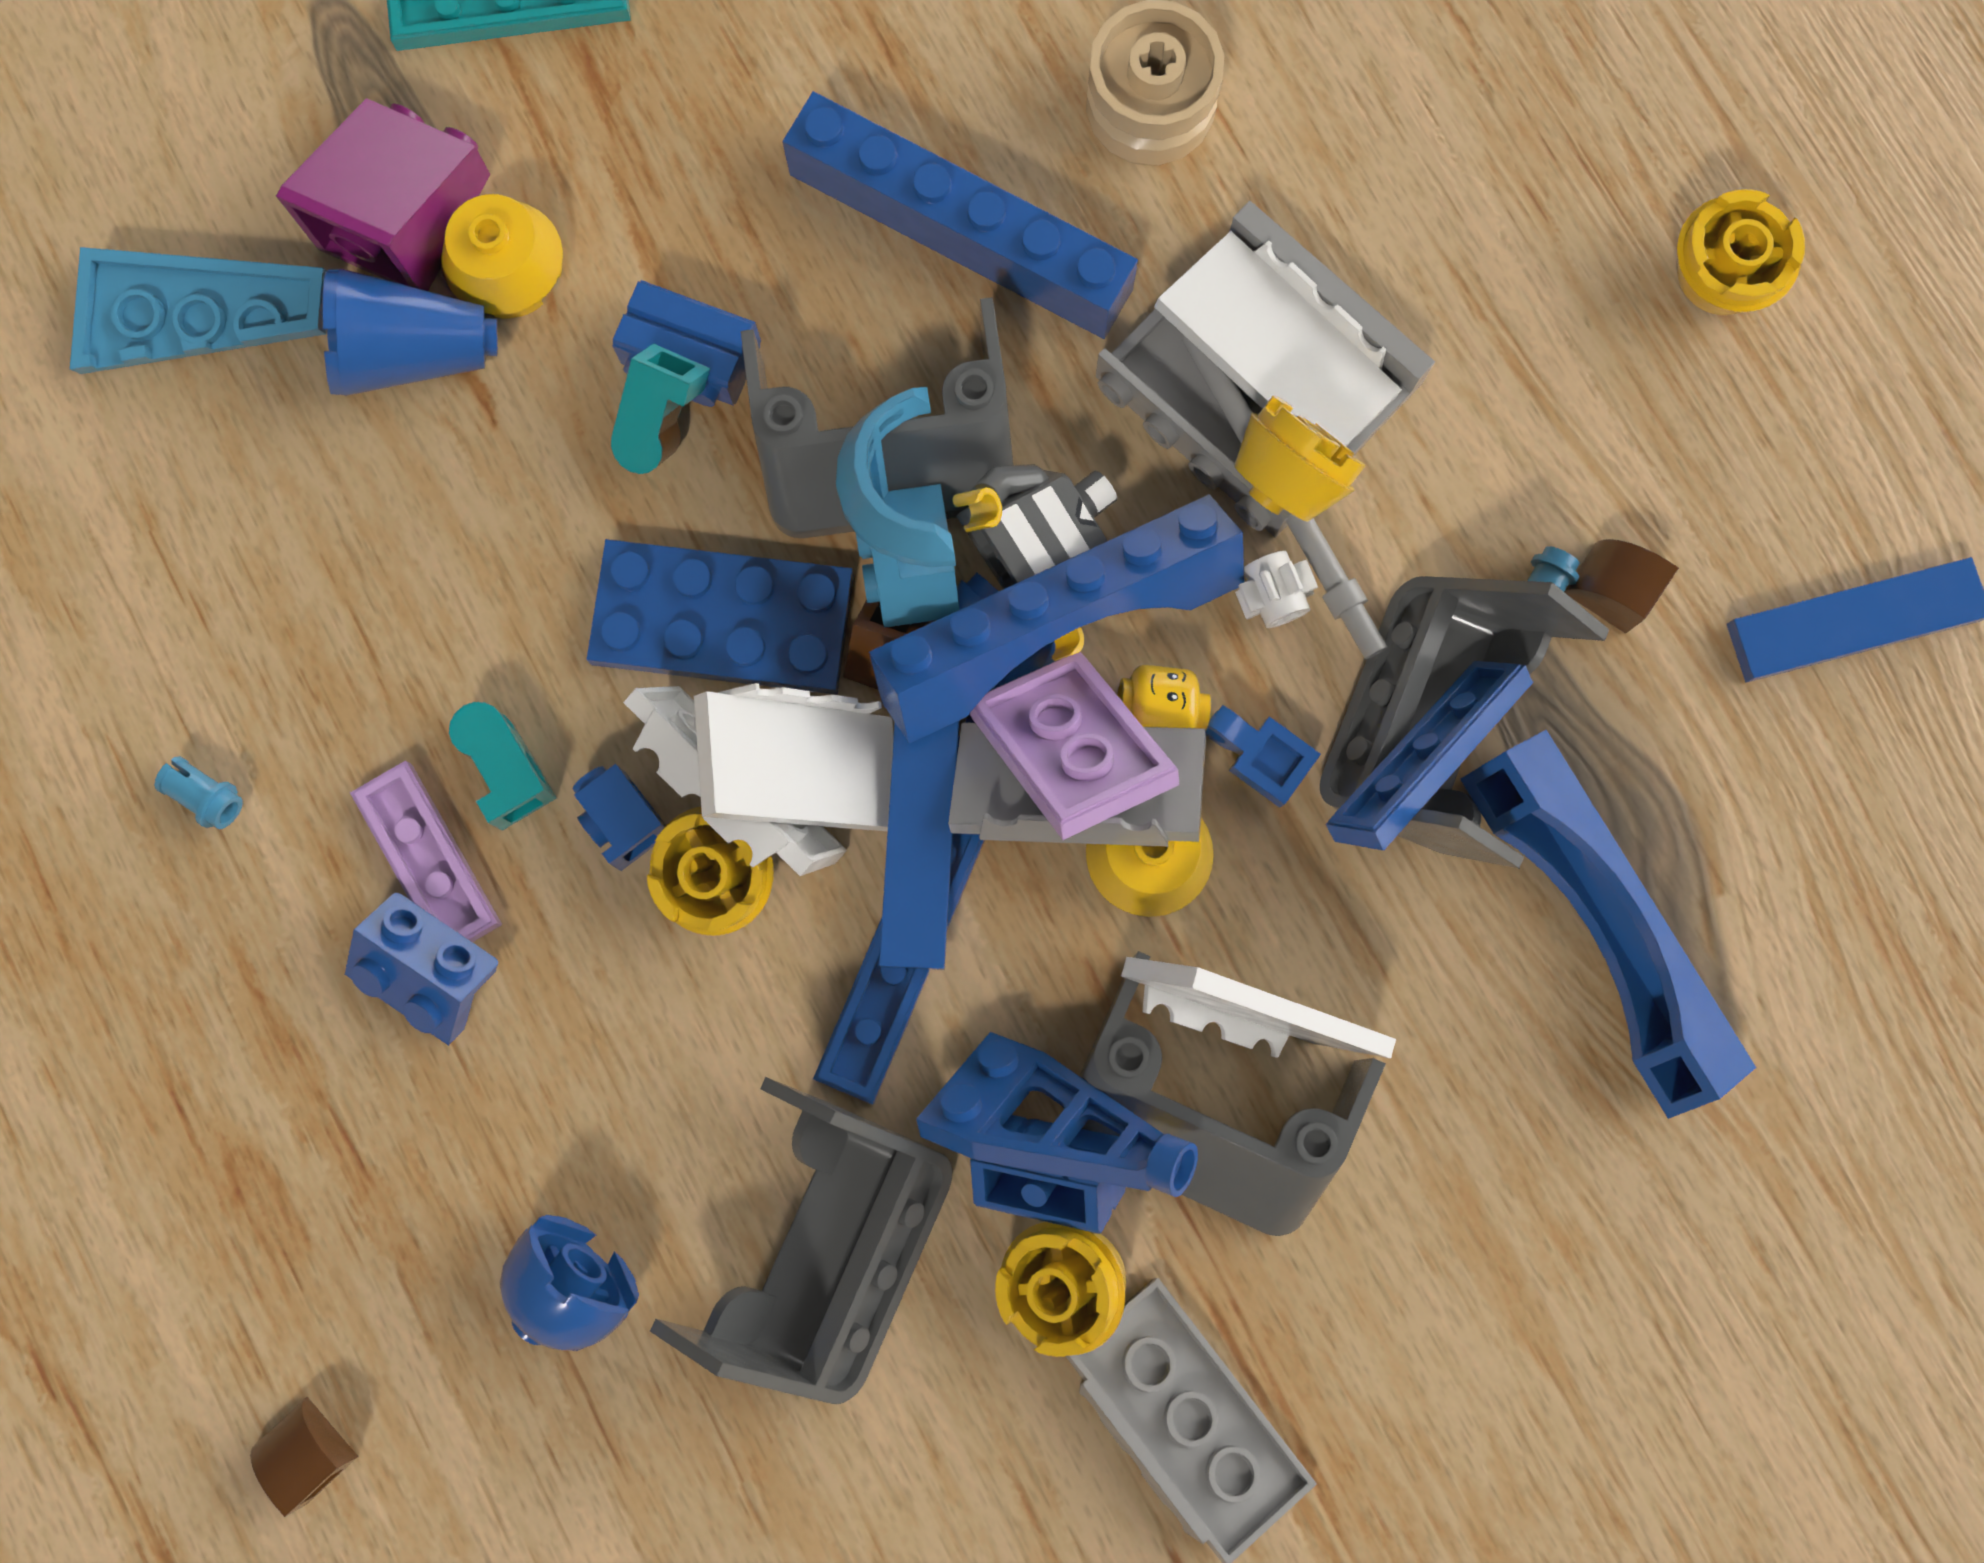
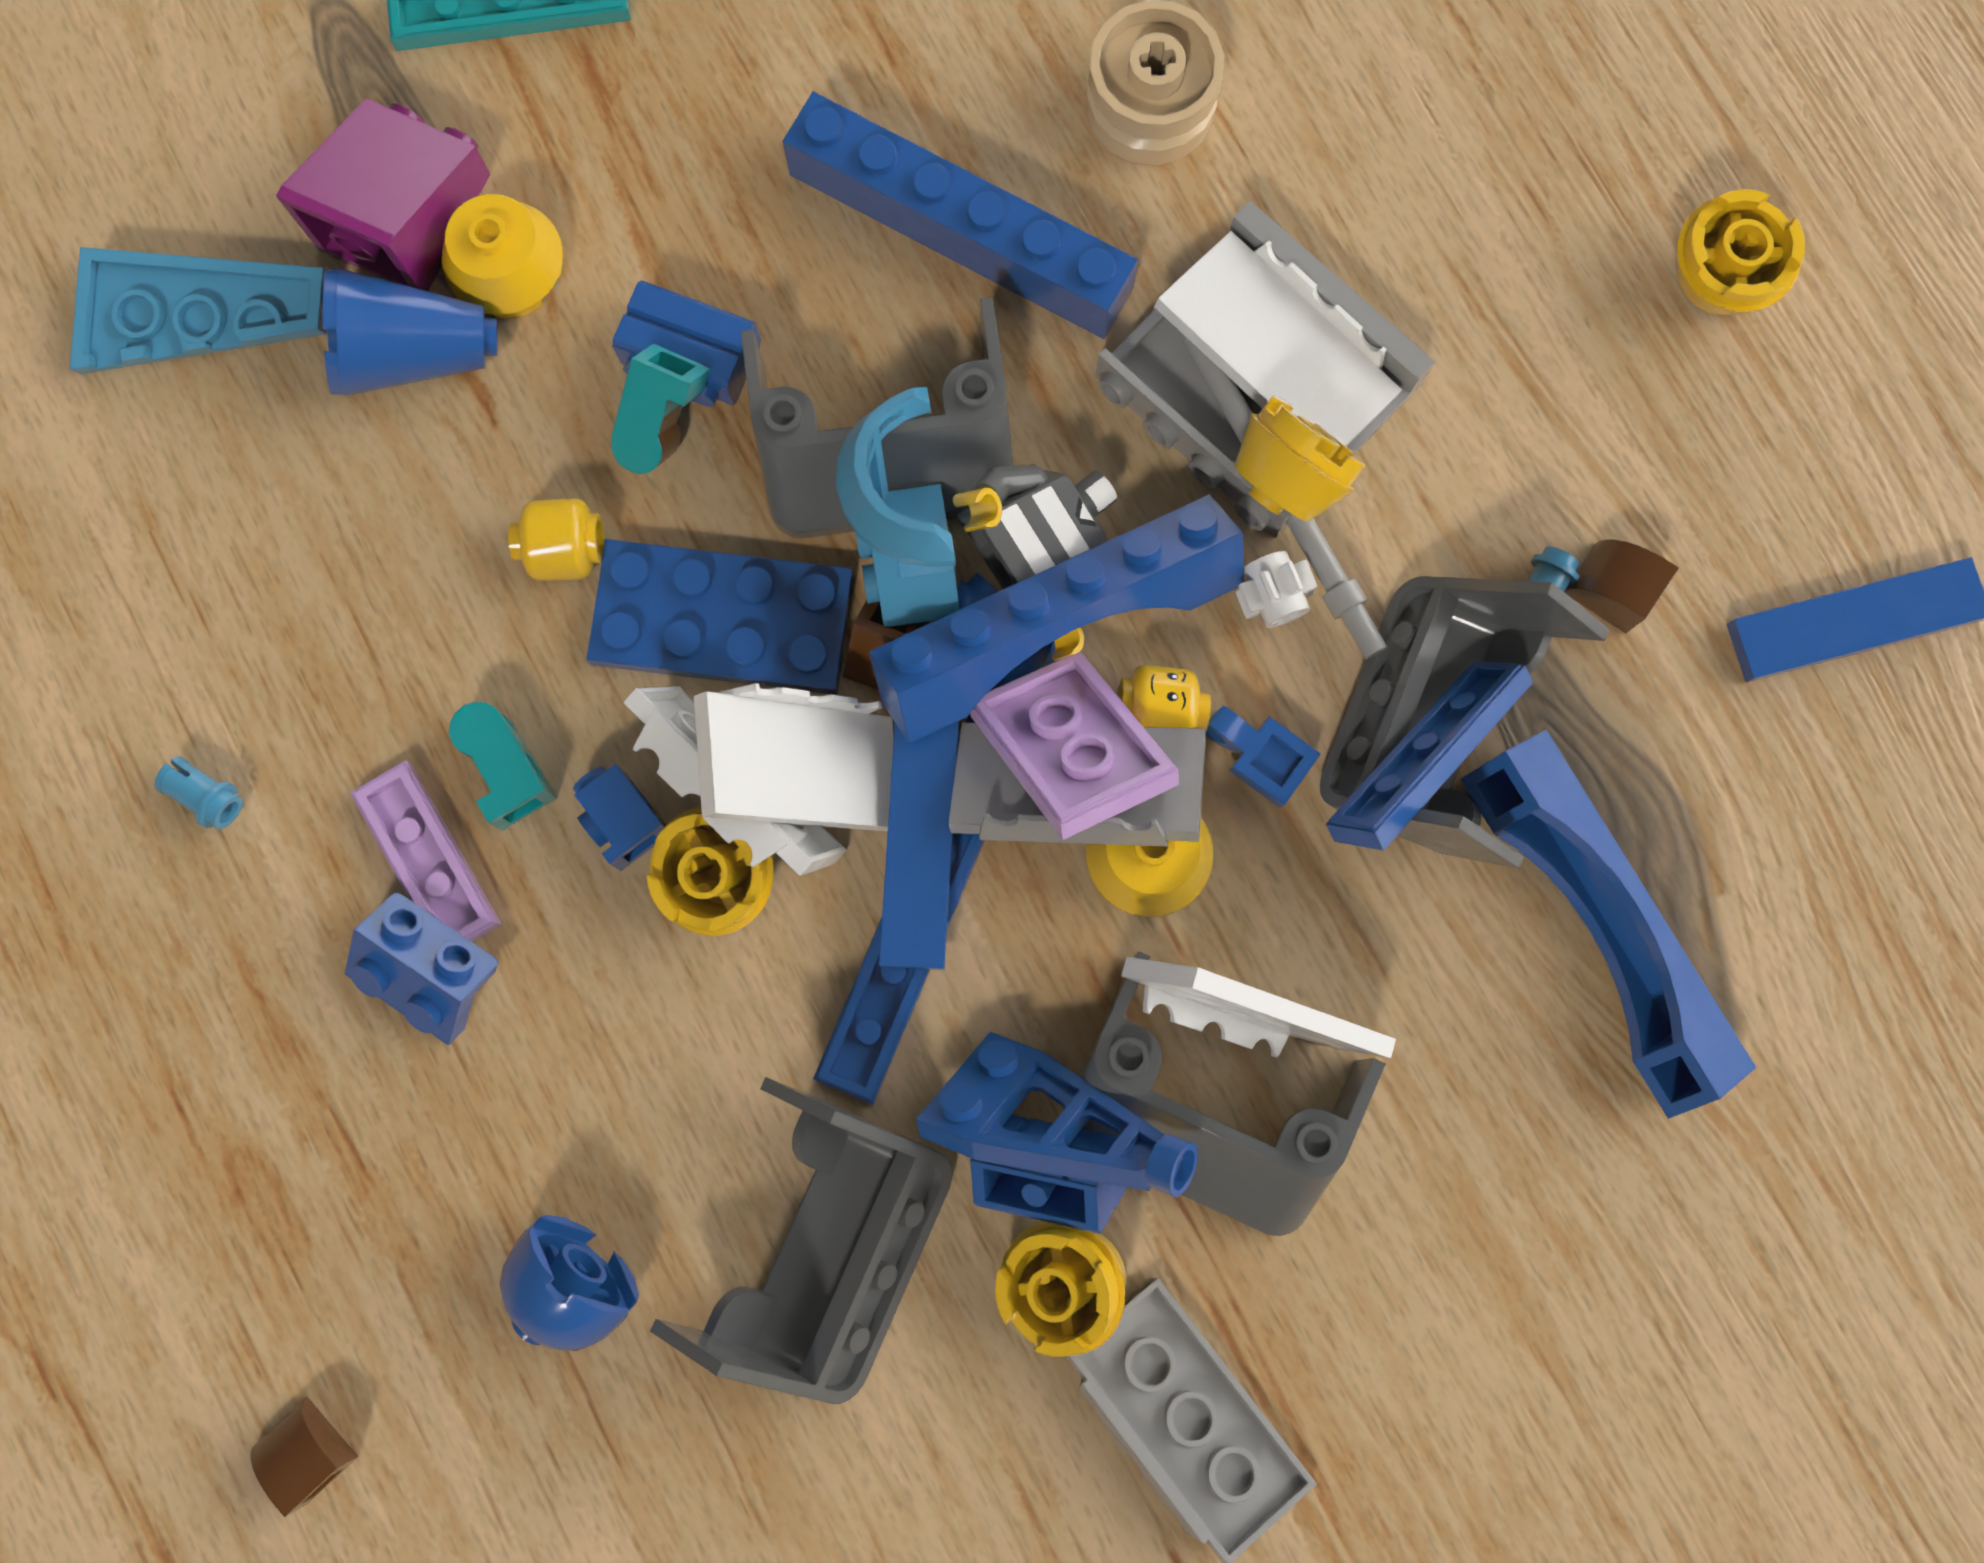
none -> yellow head [508,498,605,581]

